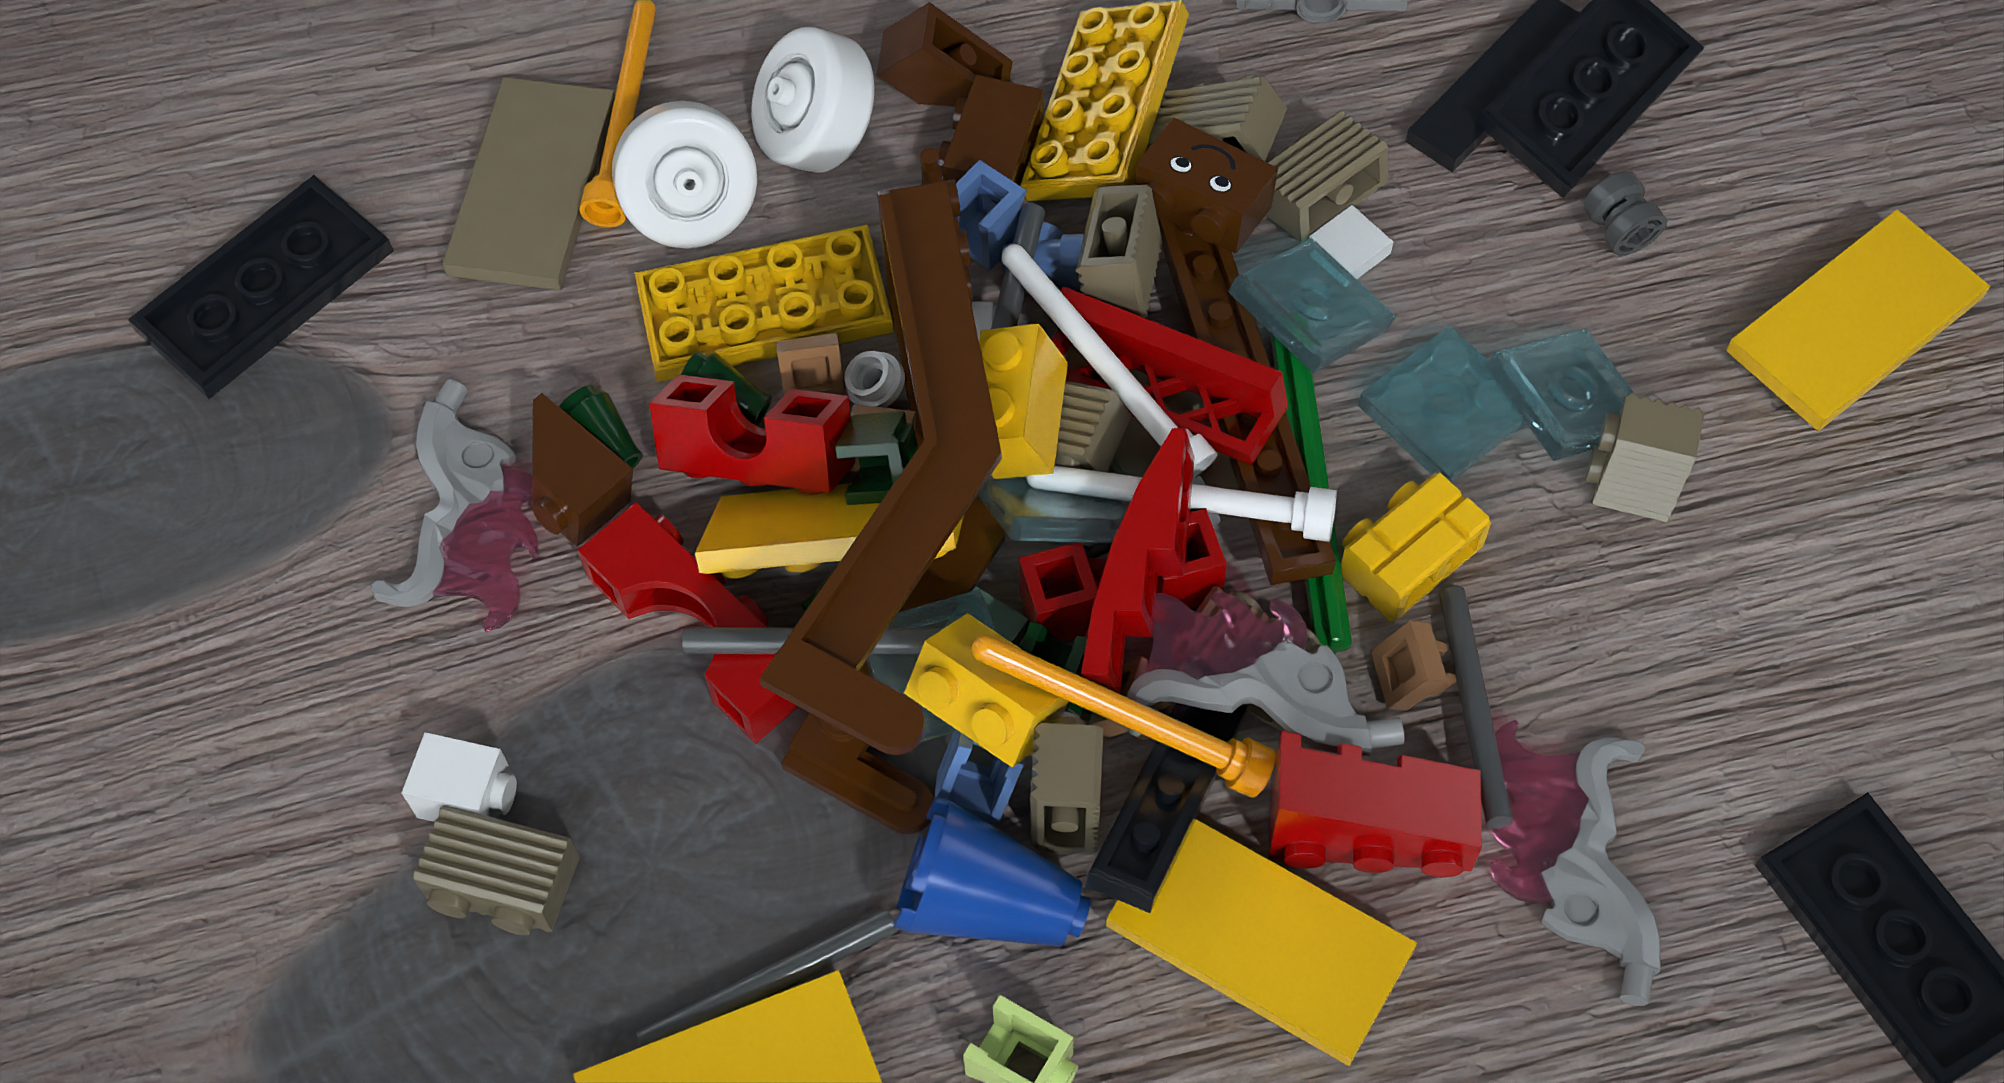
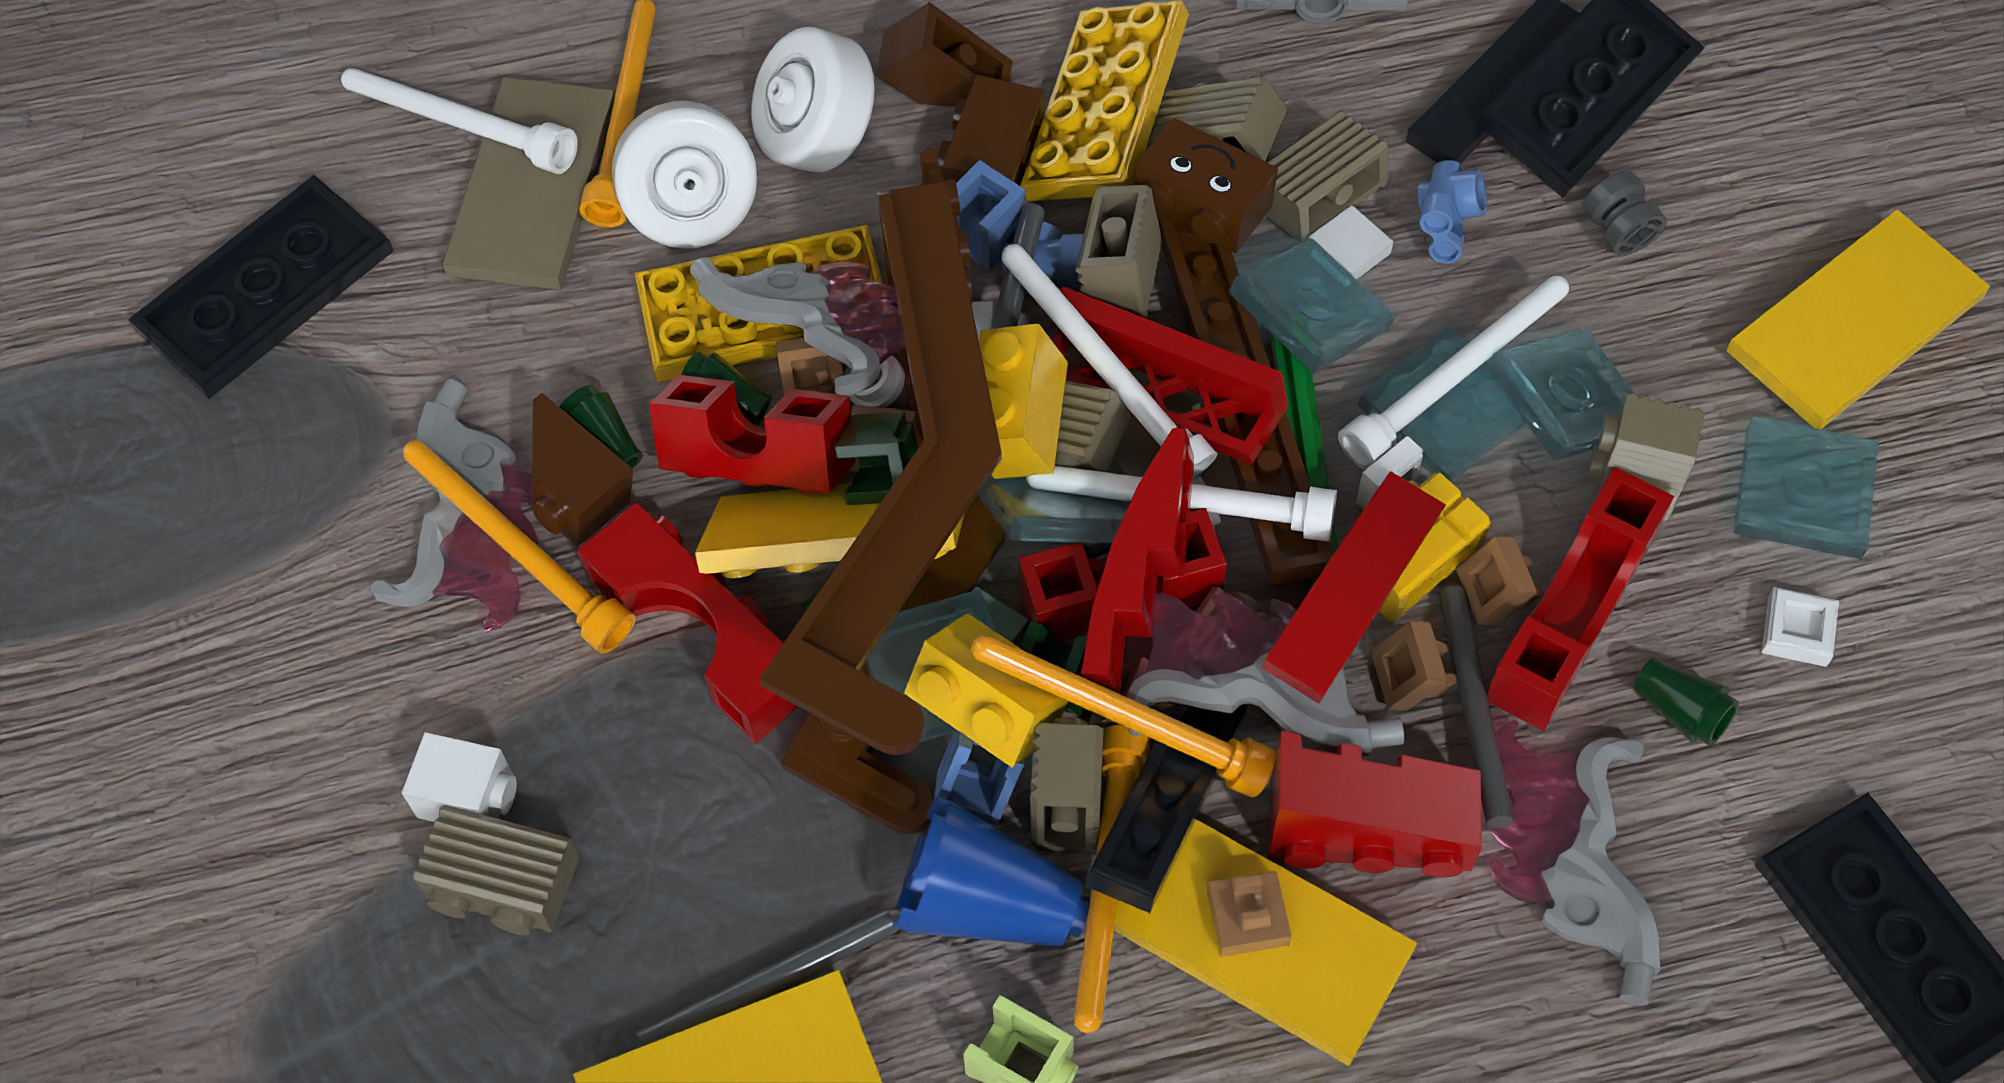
dark grey bar [682,627,944,654] -> none
none -> white piece [341,68,578,174]
none -> light orange piece [403,440,636,654]
none -> light grey piece [690,257,905,397]
none -> light orange piece [1074,725,1152,1033]
none -> medium nougat tile [1207,871,1291,957]
none -> red slope [1261,471,1446,704]
none -> white piece [1338,276,1569,470]
none -> white tile [1356,436,1423,510]
none -> medium blue plate [1418,160,1487,264]
none -> medium nougat tile [1456,536,1544,625]
none -> red arch [1487,467,1674,732]
none -> dark green cone [1633,657,1739,746]
none -> clear light blue tile [1733,416,1879,560]
none -> white tile [1761,587,1839,667]

